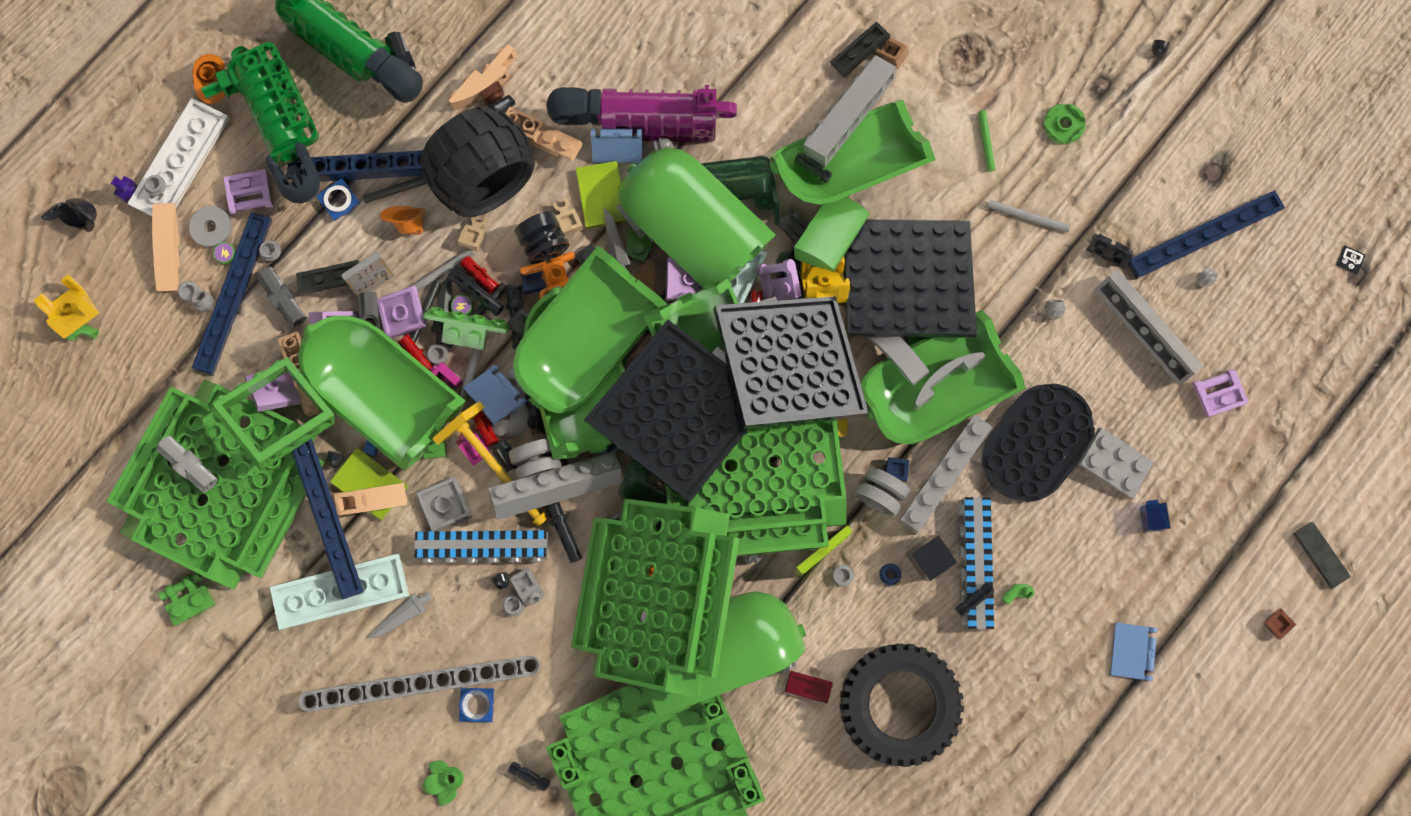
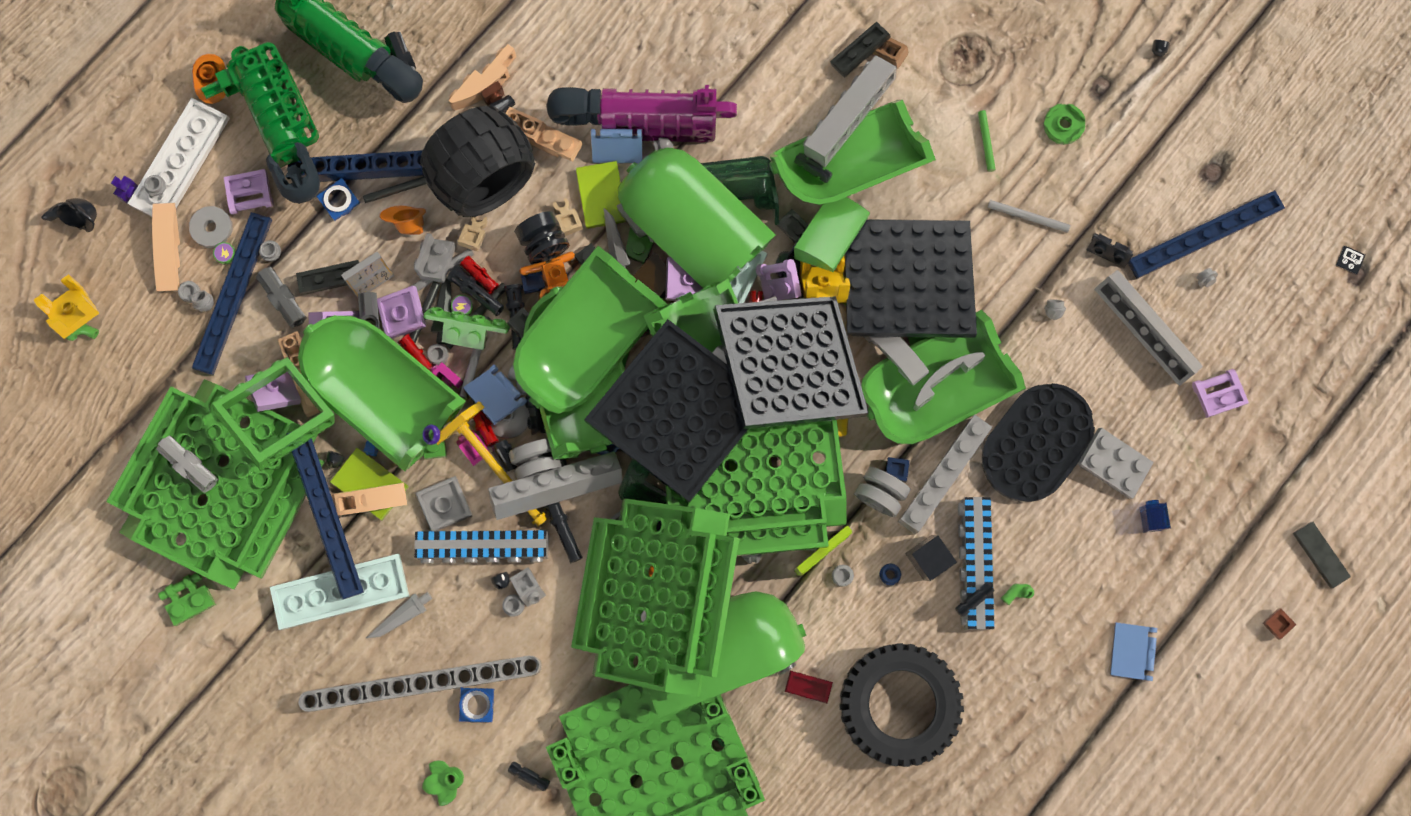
none -> light grey bracket [414,233,456,283]
none -> dark purple piece [422,424,440,445]

